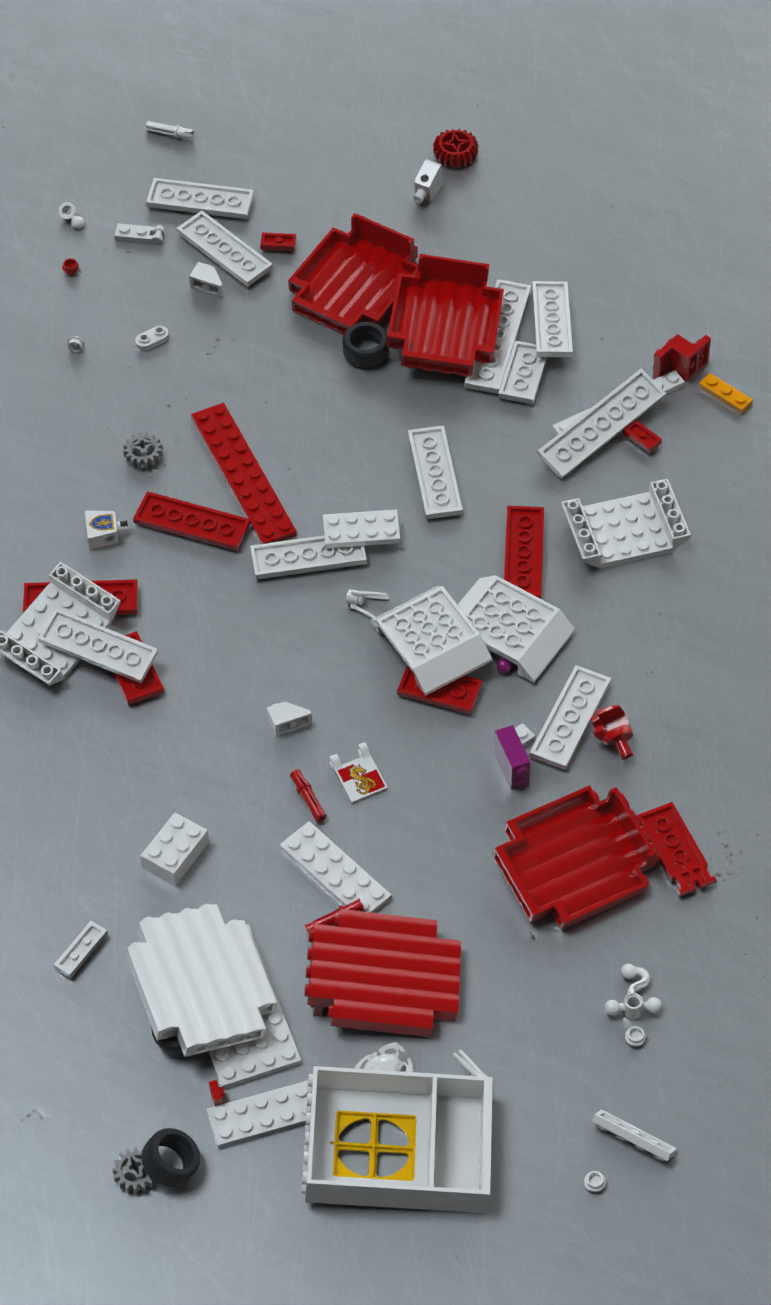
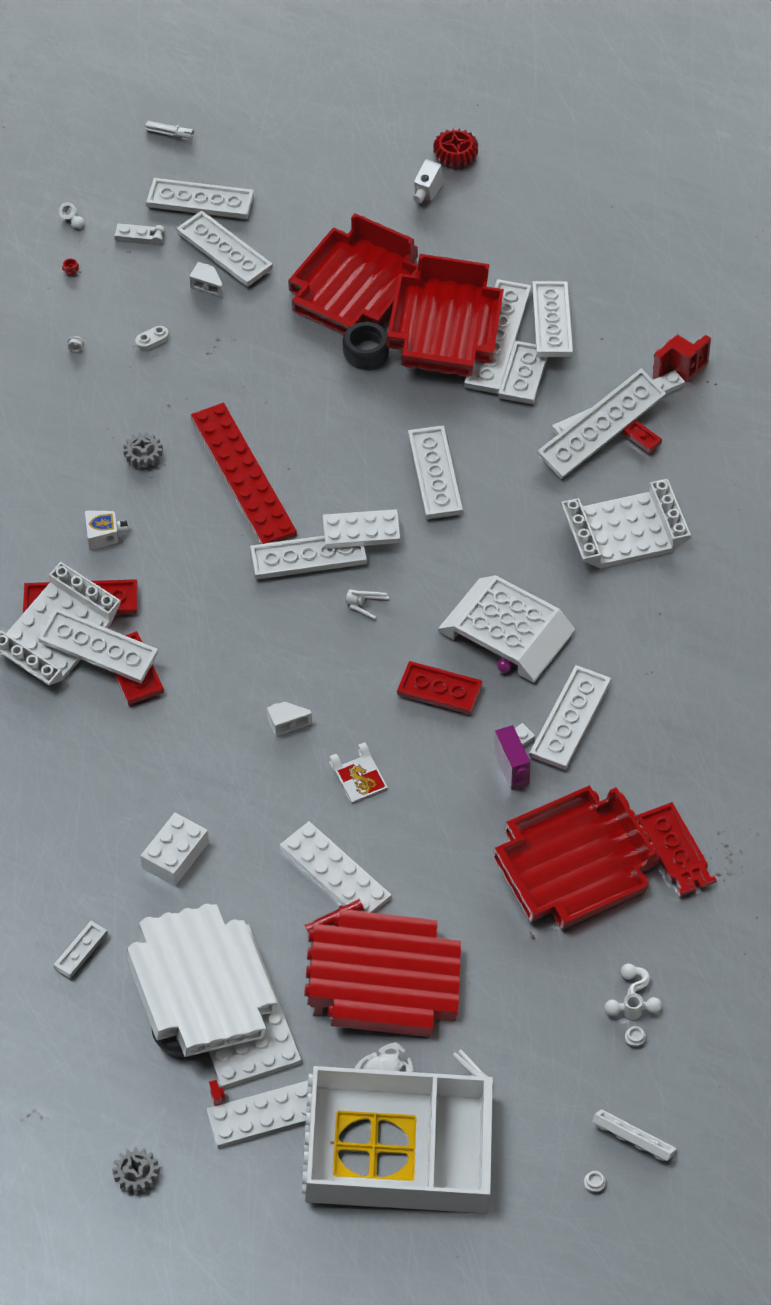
red plate [133,491,250,551] -> none
black tyre [141,1128,200,1188] -> none
red plate [260,232,297,251] -> none
red pin [290,769,327,823] -> none
white slope [370,586,492,696] -> none
red plate [504,506,544,599] -> none
red piece [590,705,633,760] -> none
light orange plate [698,373,753,414] -> none

